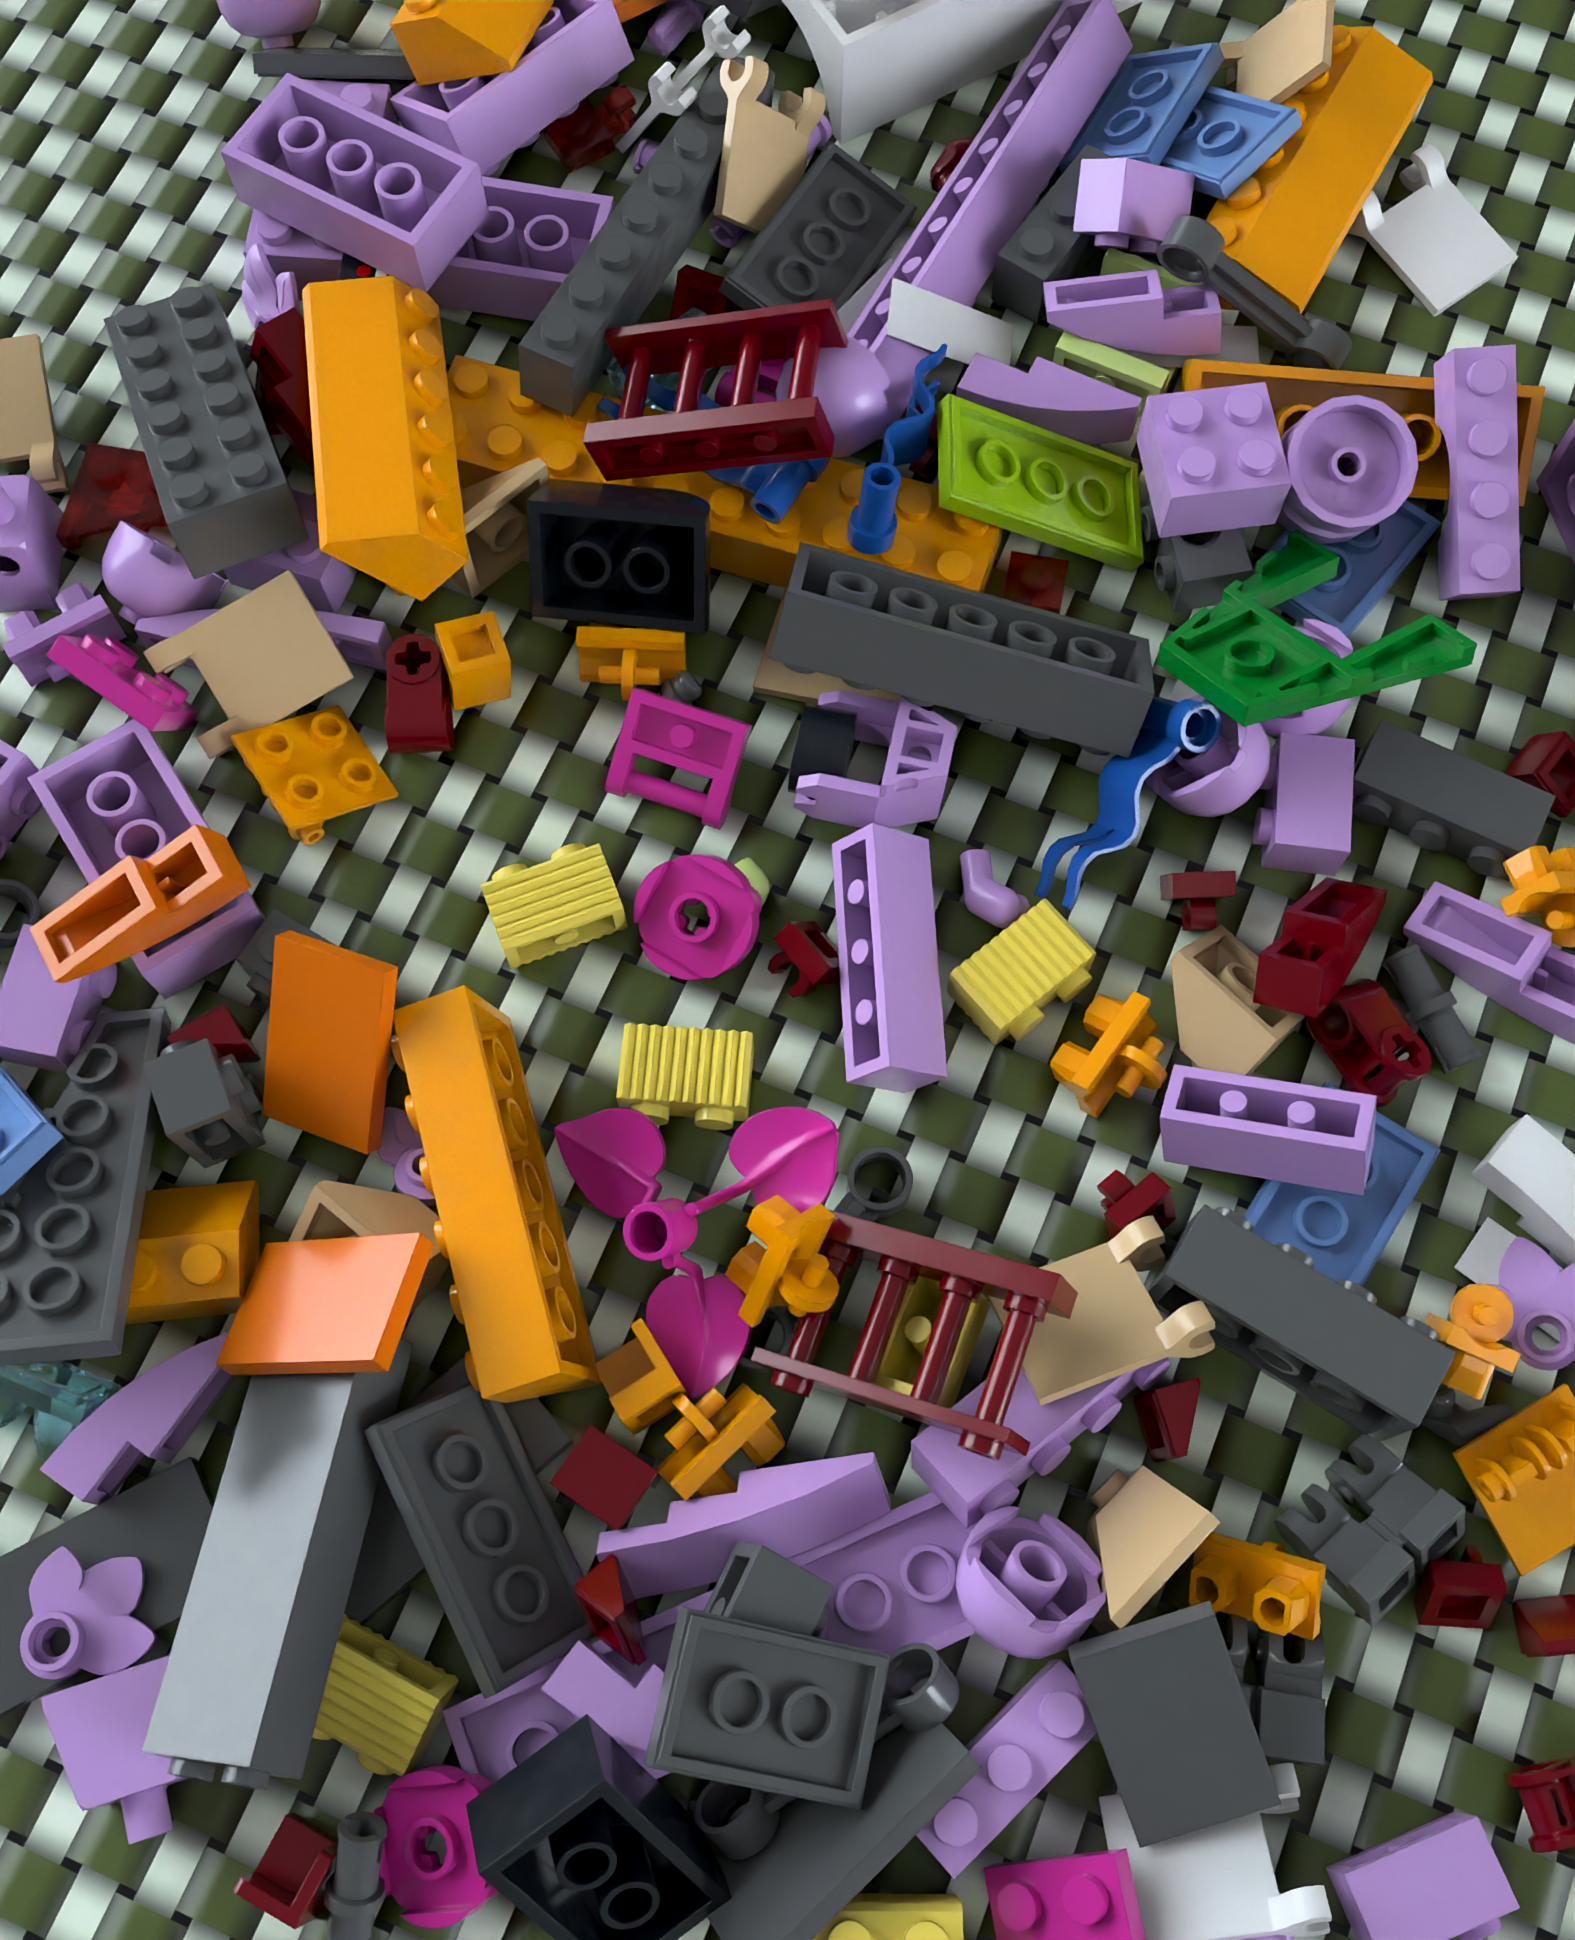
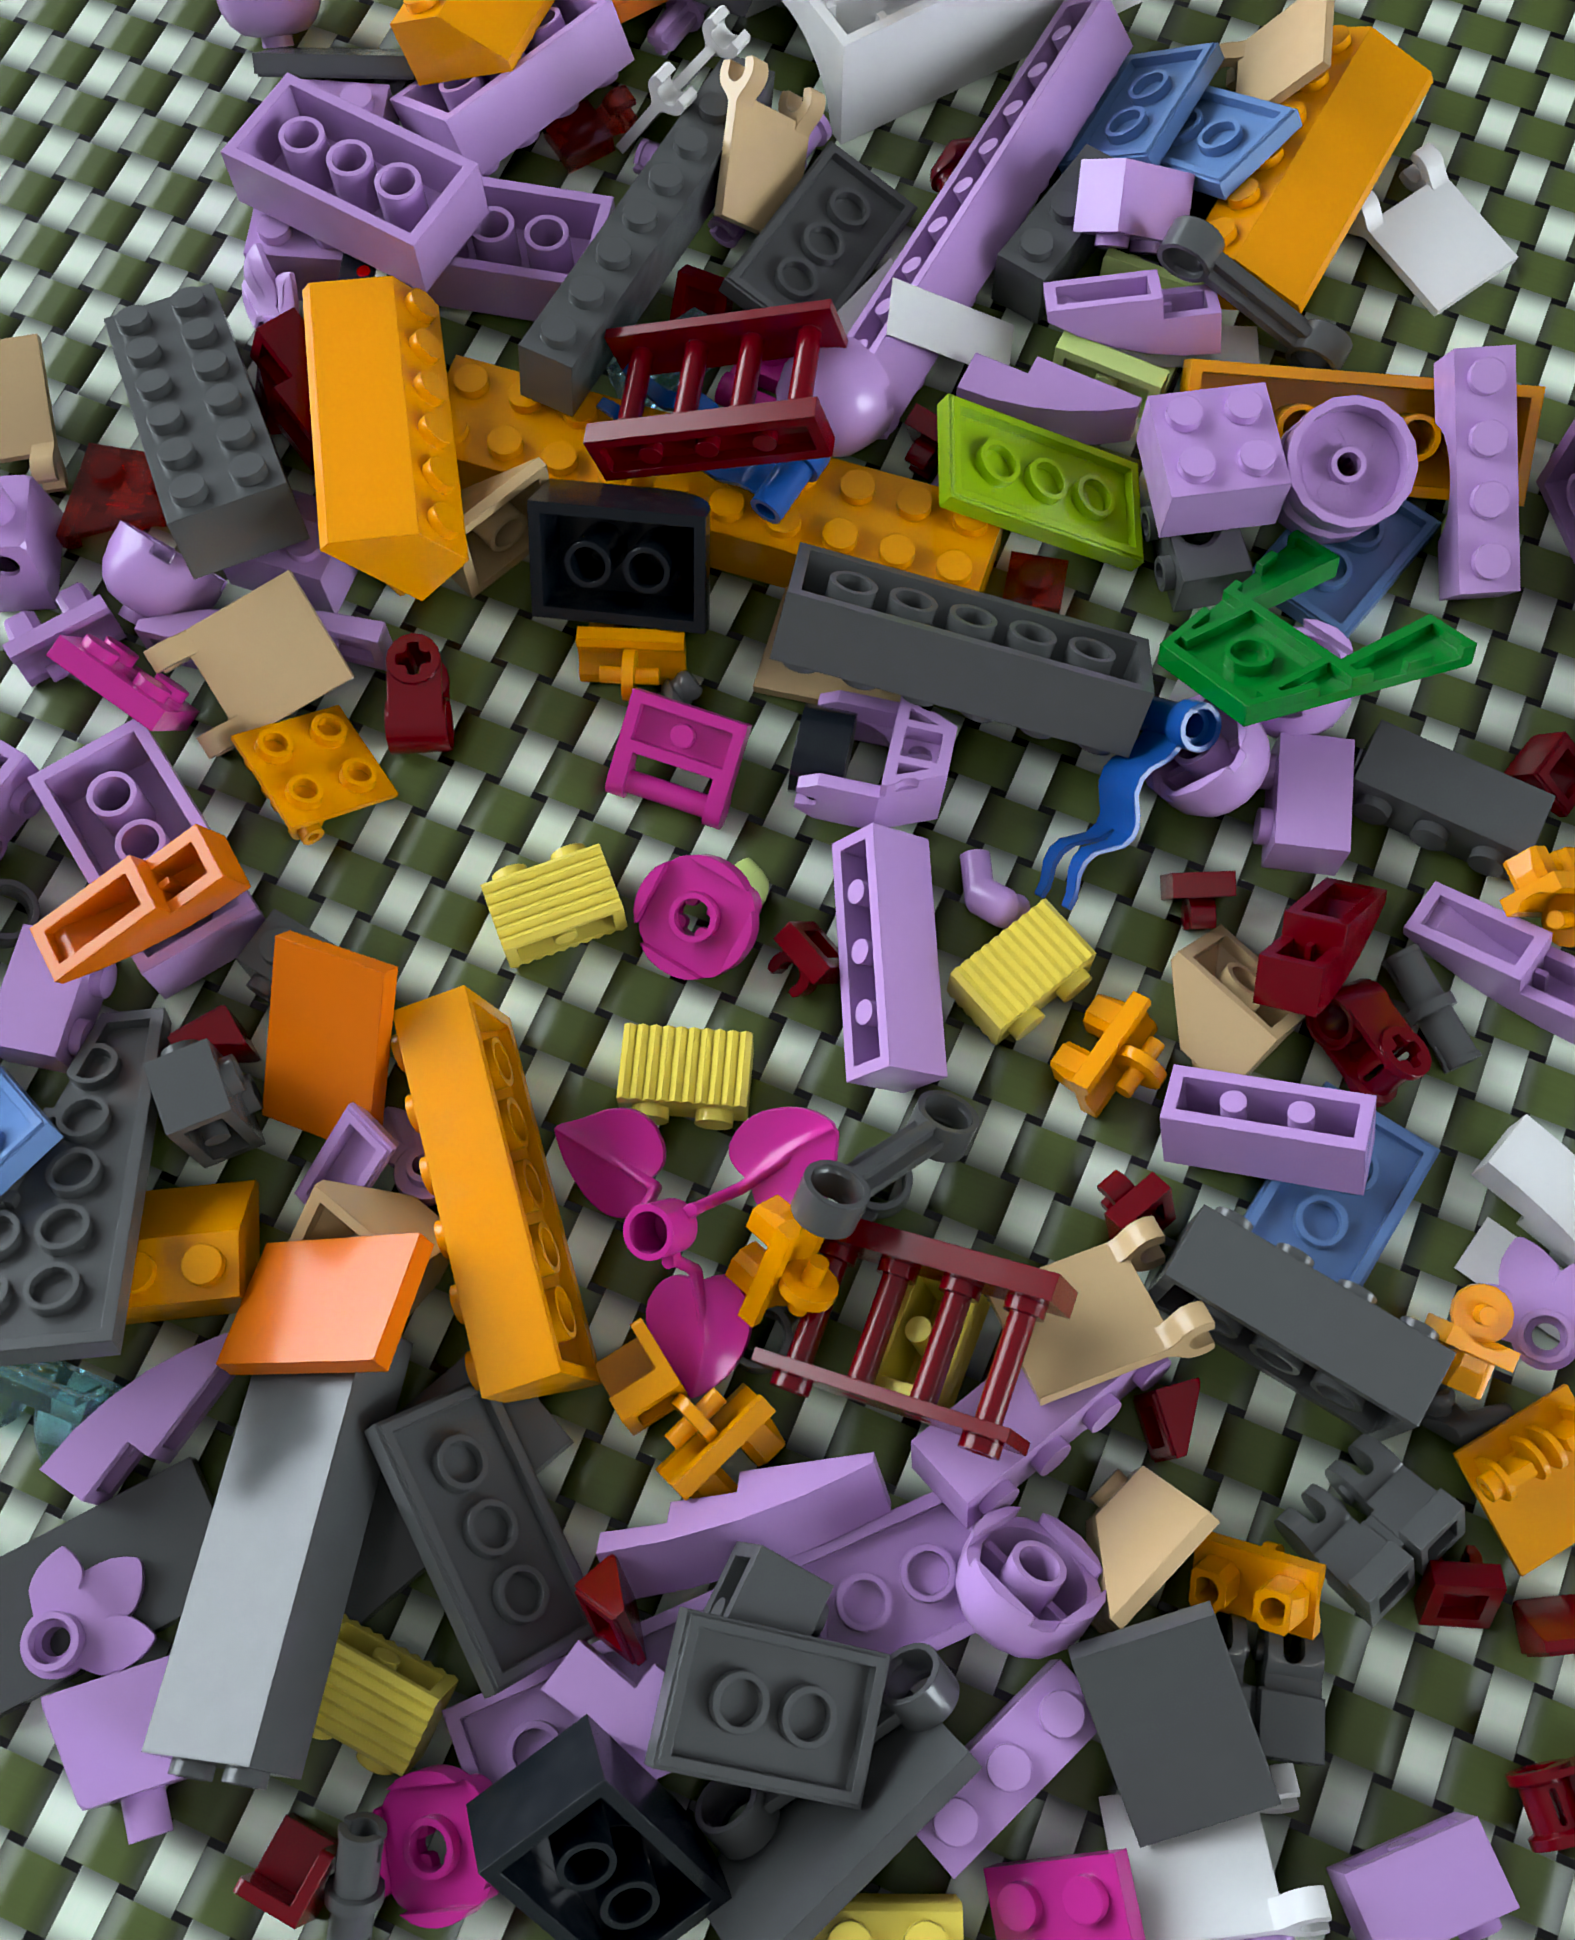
light orange panel [434,610,511,710] -> none
dark red panel [549,1424,662,1530] -> none
blue flag [847,344,947,555] -> none
none -> lavender tile [295,1102,399,1204]
none -> dark grey piece [791,1090,979,1240]

